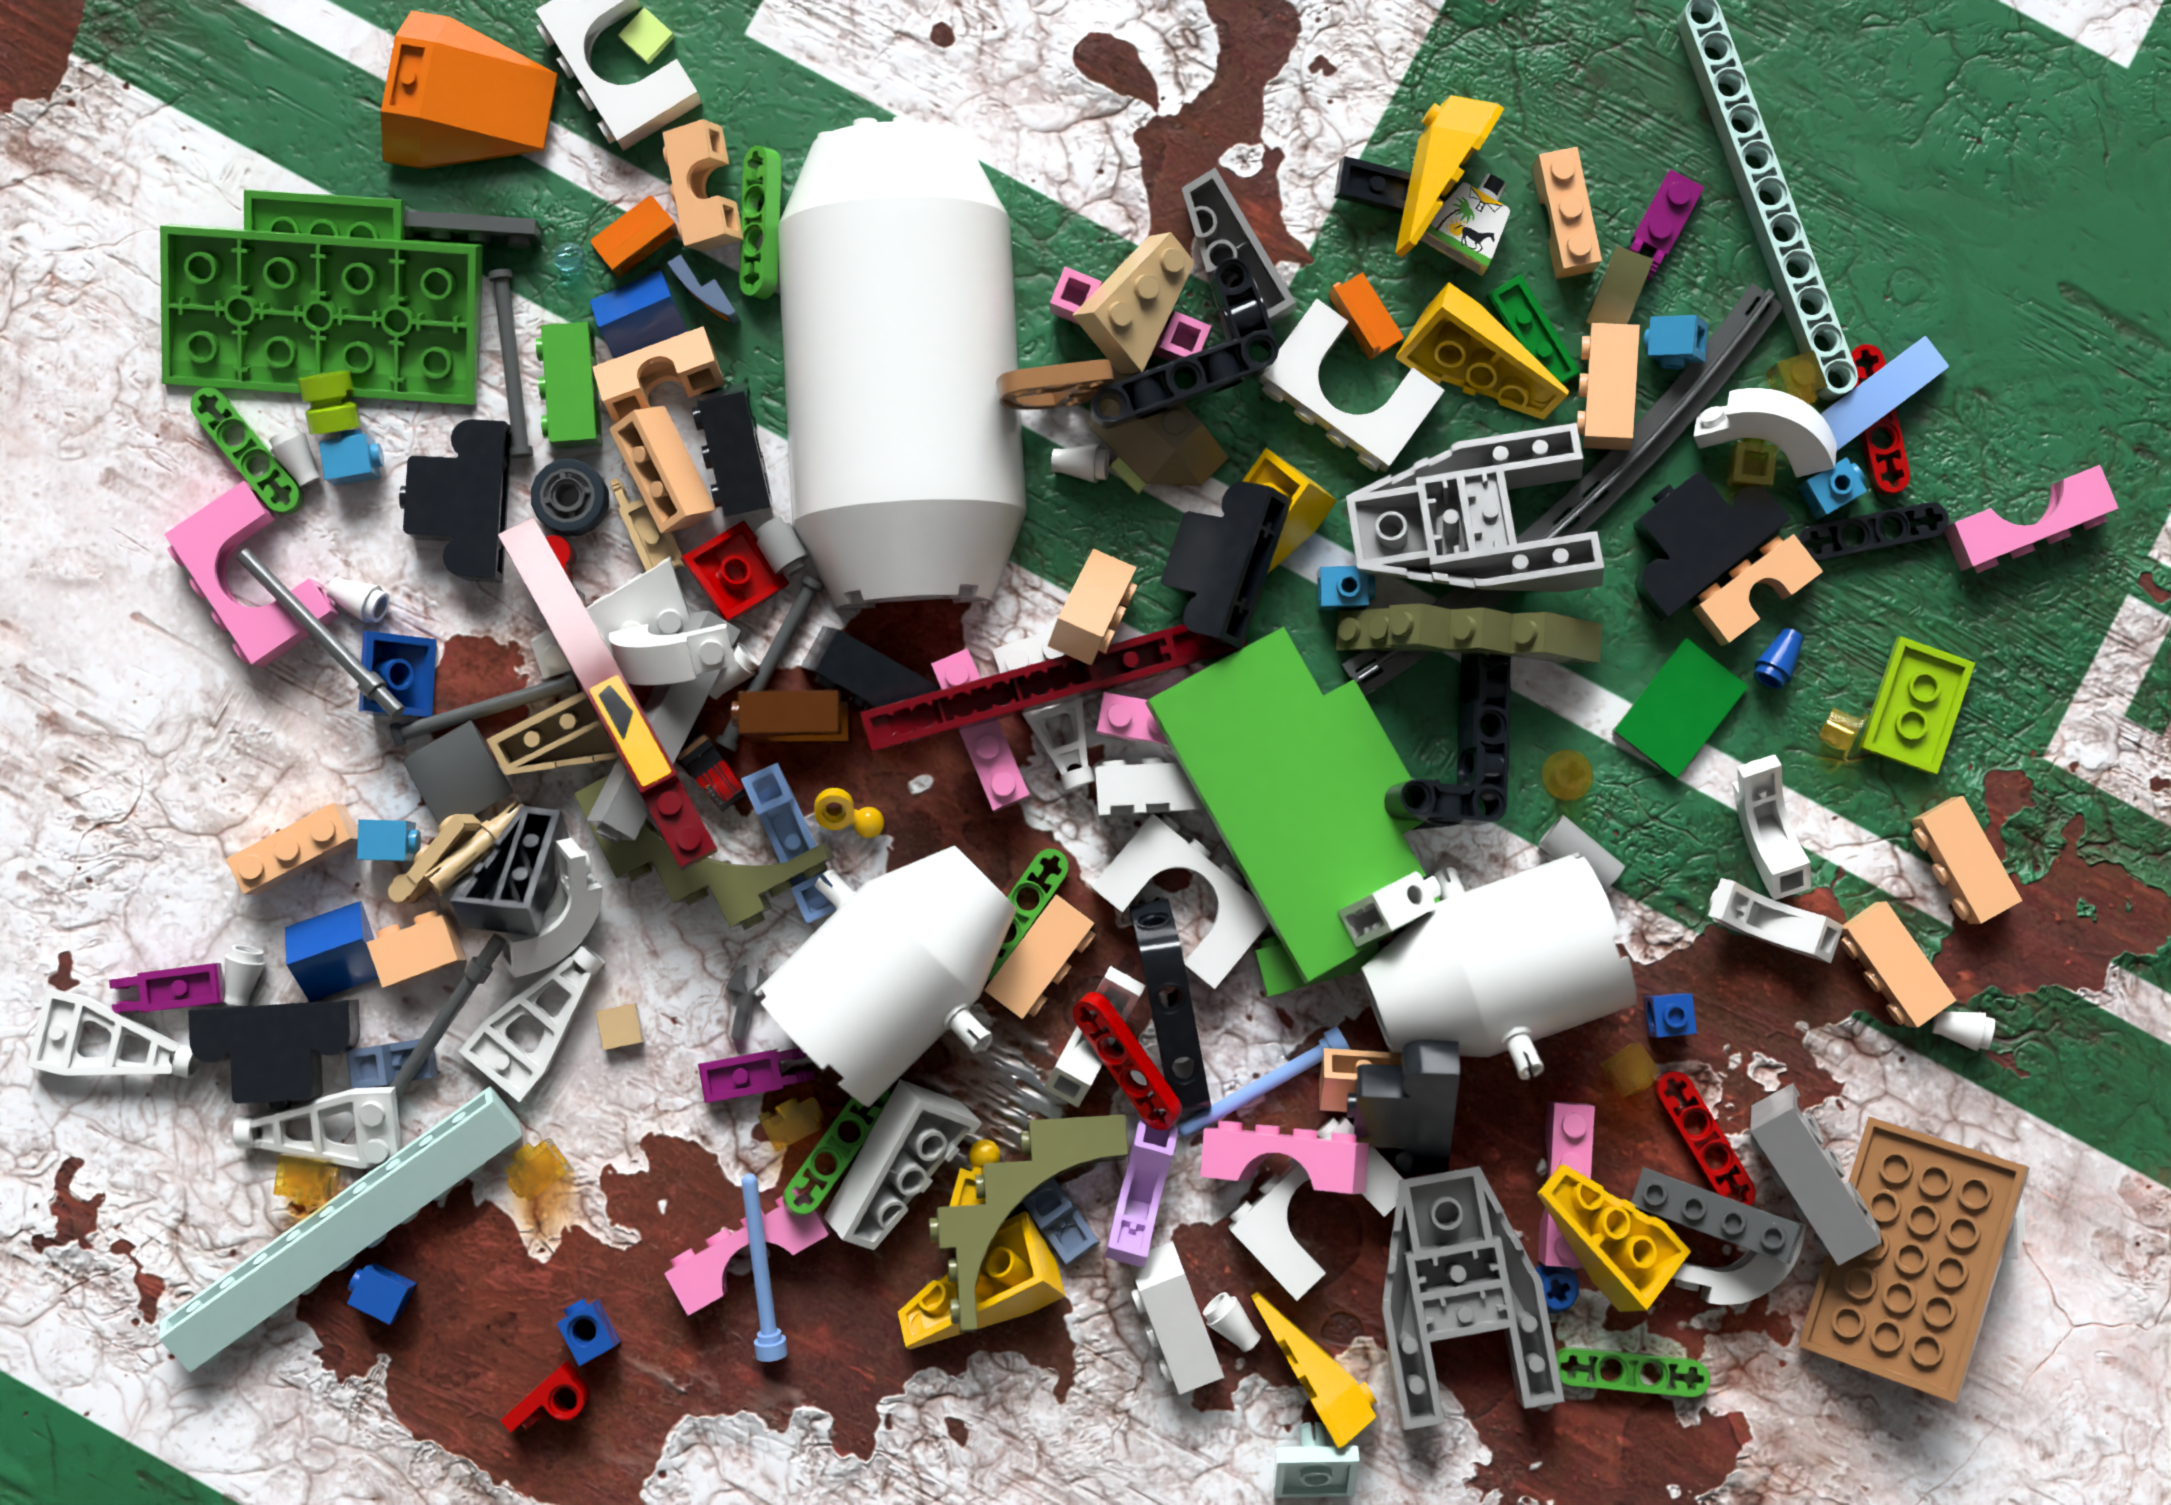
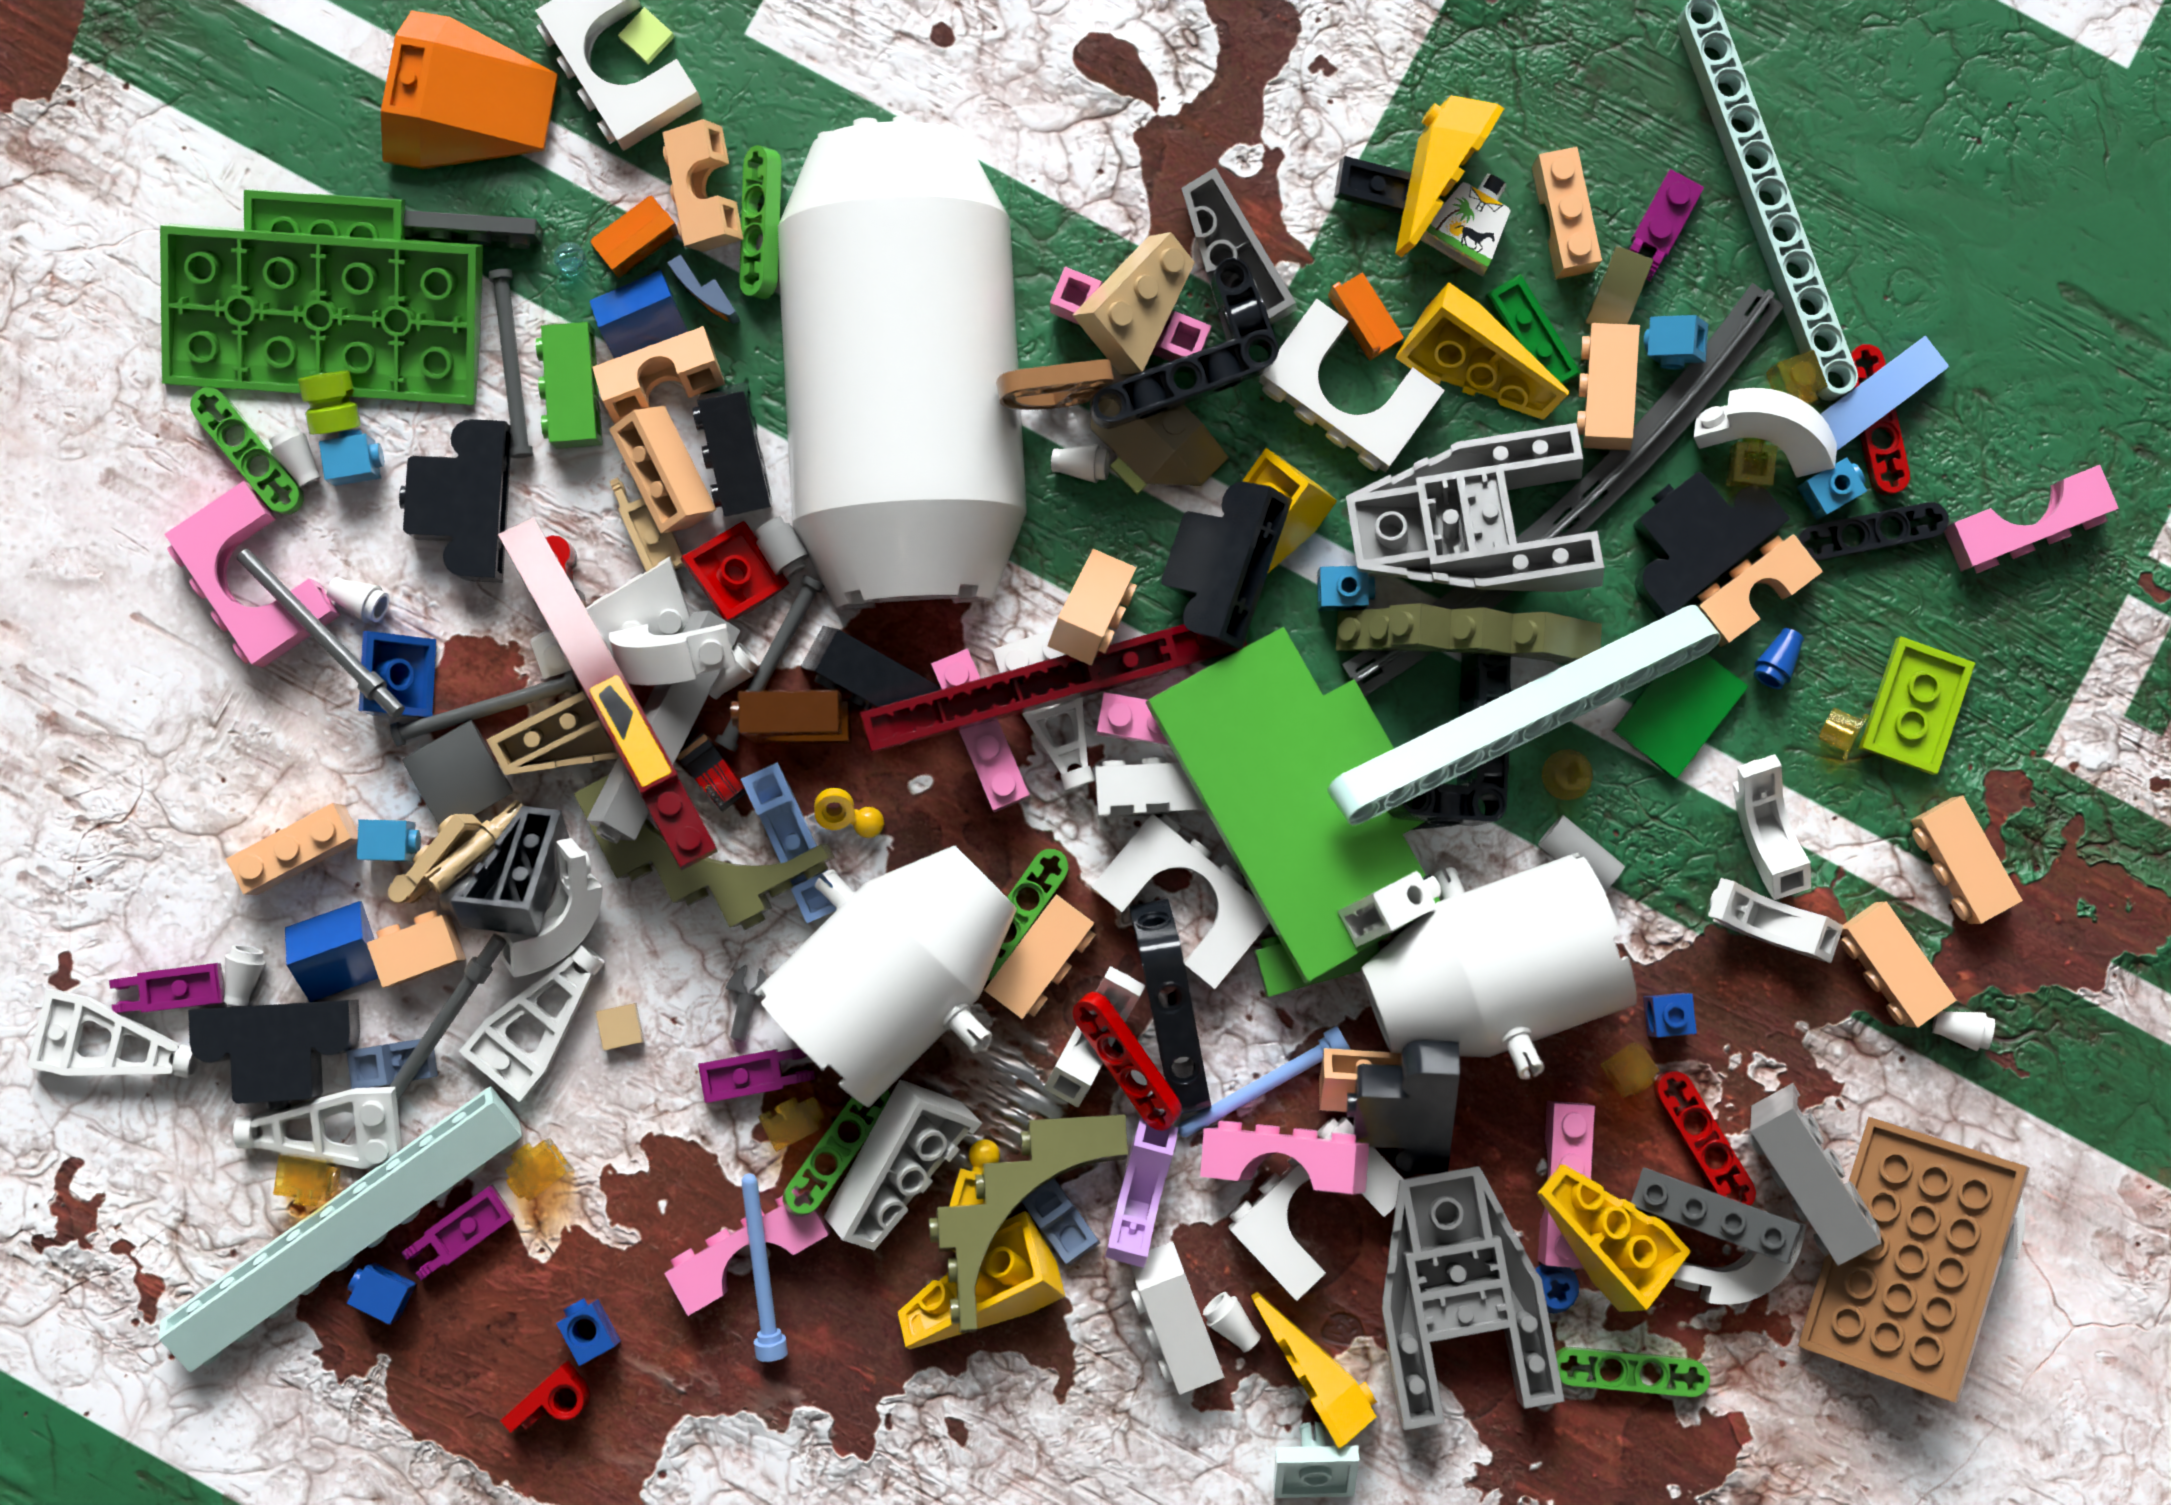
wheel [531,459,609,536] -> none
none -> magenta hinge [402,1184,515,1280]
none -> light aqua beam [1327,605,1721,826]

